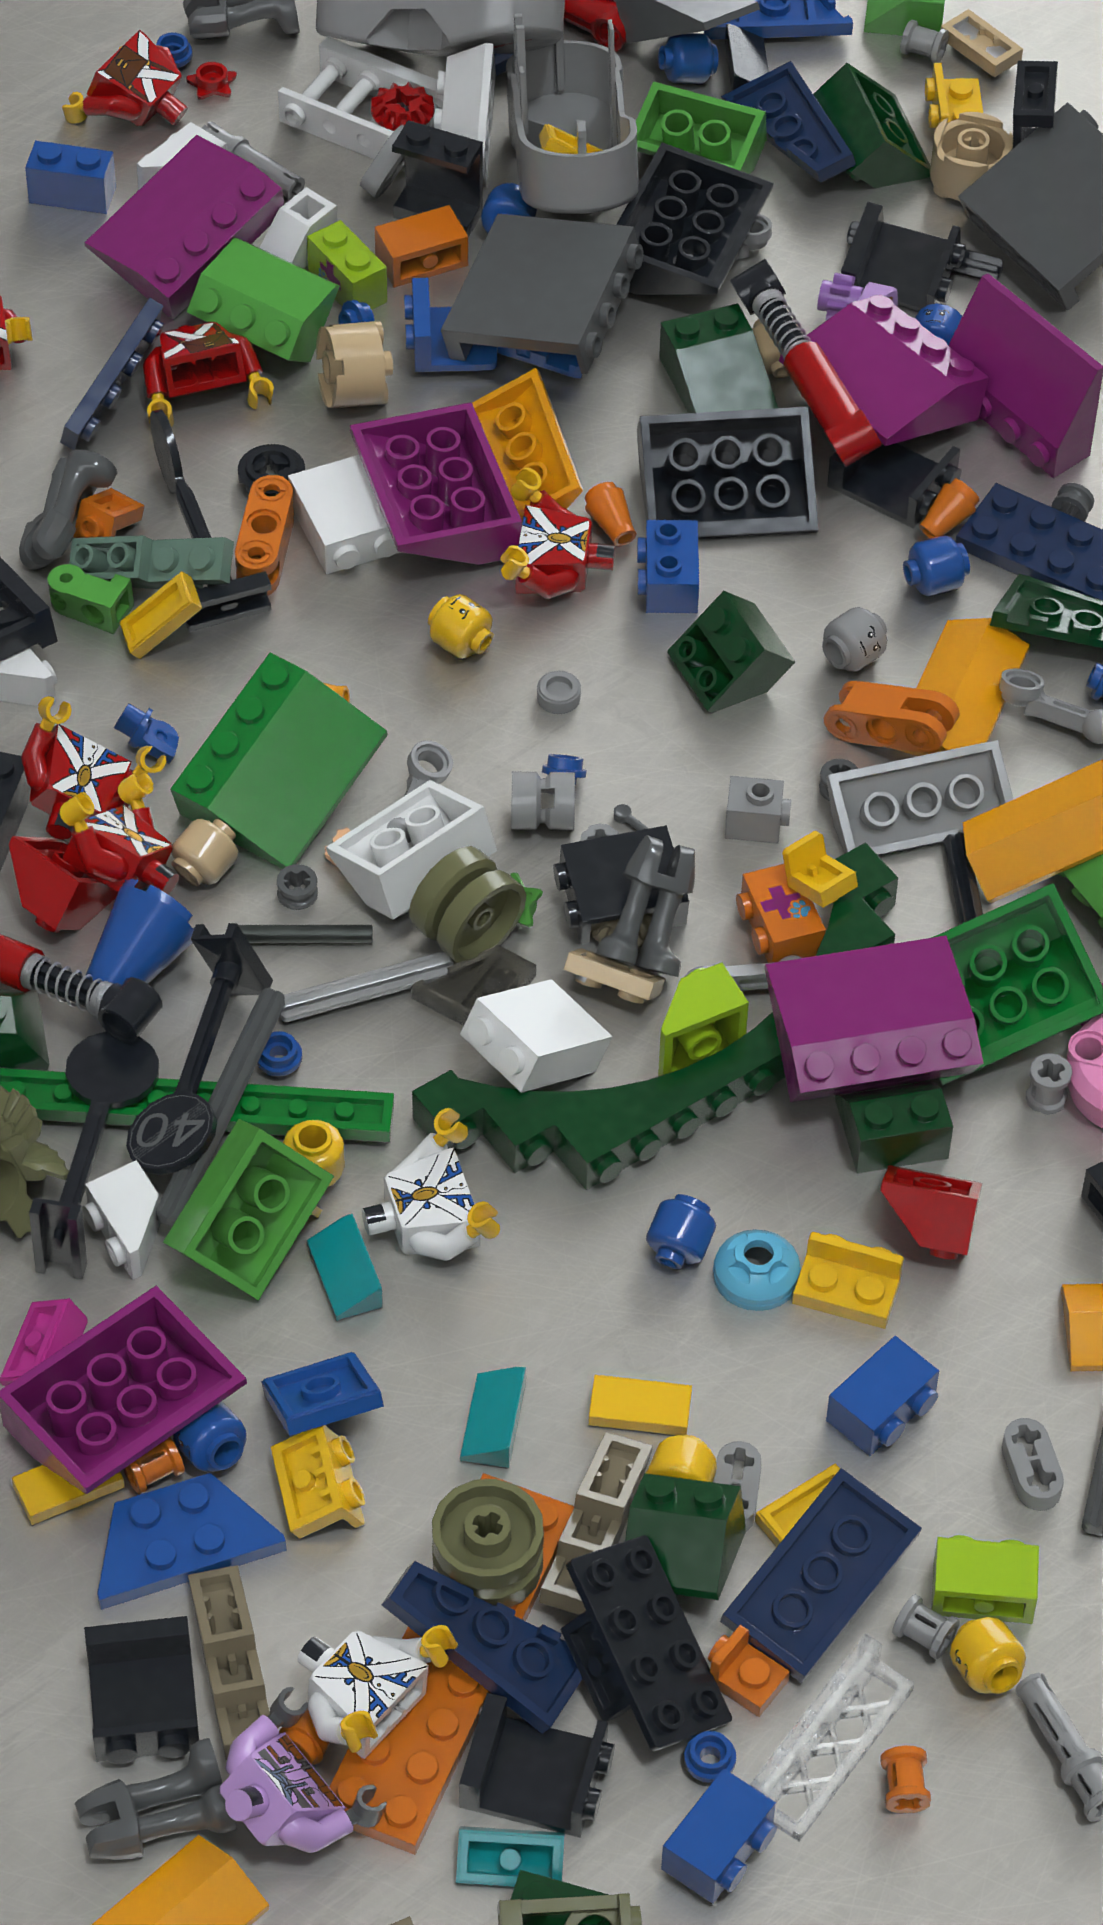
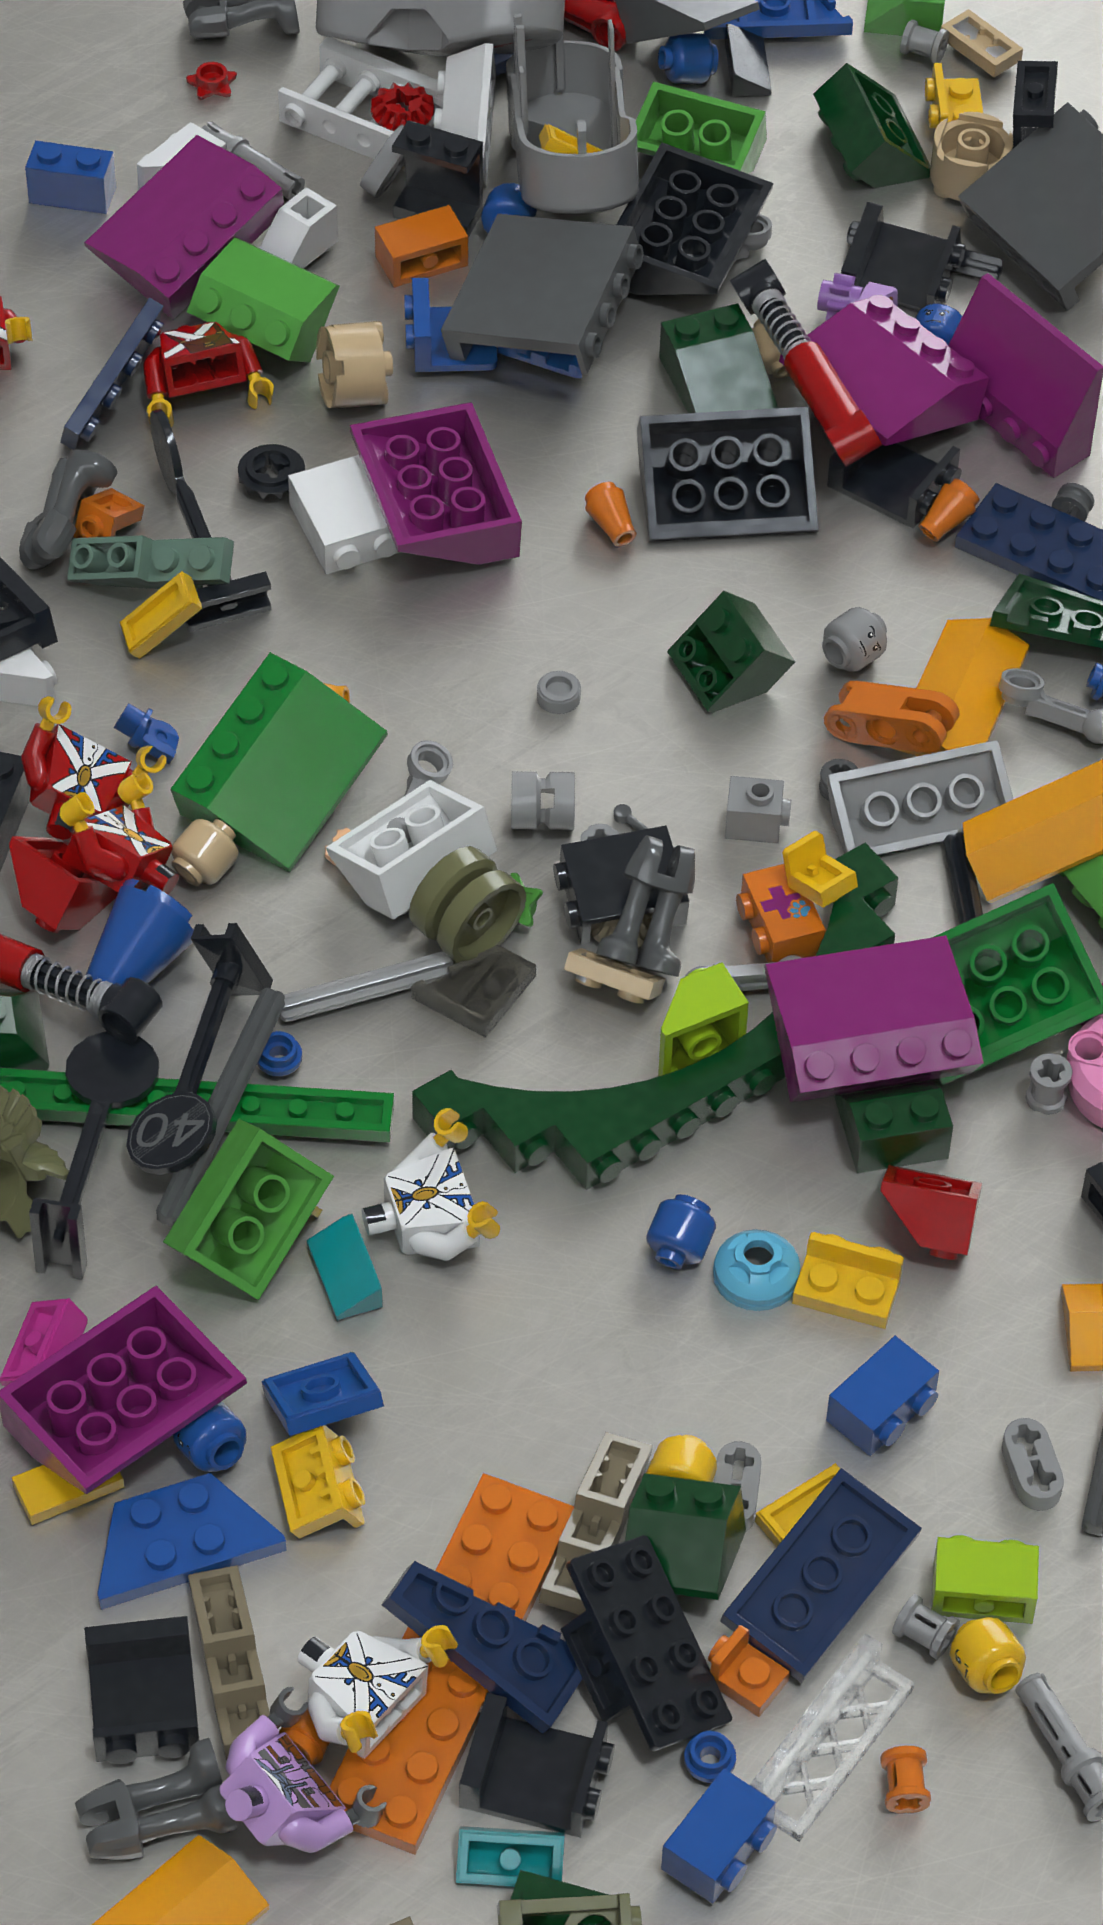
bright green leg [47,564,134,634] -> none
red torso [62,30,188,126] -> none
white slope [83,1160,161,1280] -> none
orange bush [123,1437,185,1495] -> none
blue plate [156,32,193,68] -> none
orange piece [235,475,294,596] -> none
pearl dark grey bar [238,925,373,943] -> none
dark grey bush [277,864,318,910] -> none
yellow head [283,1120,345,1188] -> none
lime brick [307,220,387,310] -> none
blue plate [338,300,375,324] -> none
yellow head [427,594,494,659] -> none
olive wheel [432,1479,544,1607] -> none
white brick [460,979,613,1093] -> none
teal slope [460,1367,526,1468] -> none
light orange slope [472,368,583,522] -> none
torso [500,468,615,599] -> none
blue plate [542,754,587,785] -> none
yellow tile [588,1375,692,1435] -> none
blue brick [637,520,699,613] -> none
dark blue wing [721,61,856,183] -> none
blue head [903,536,970,597] -> none

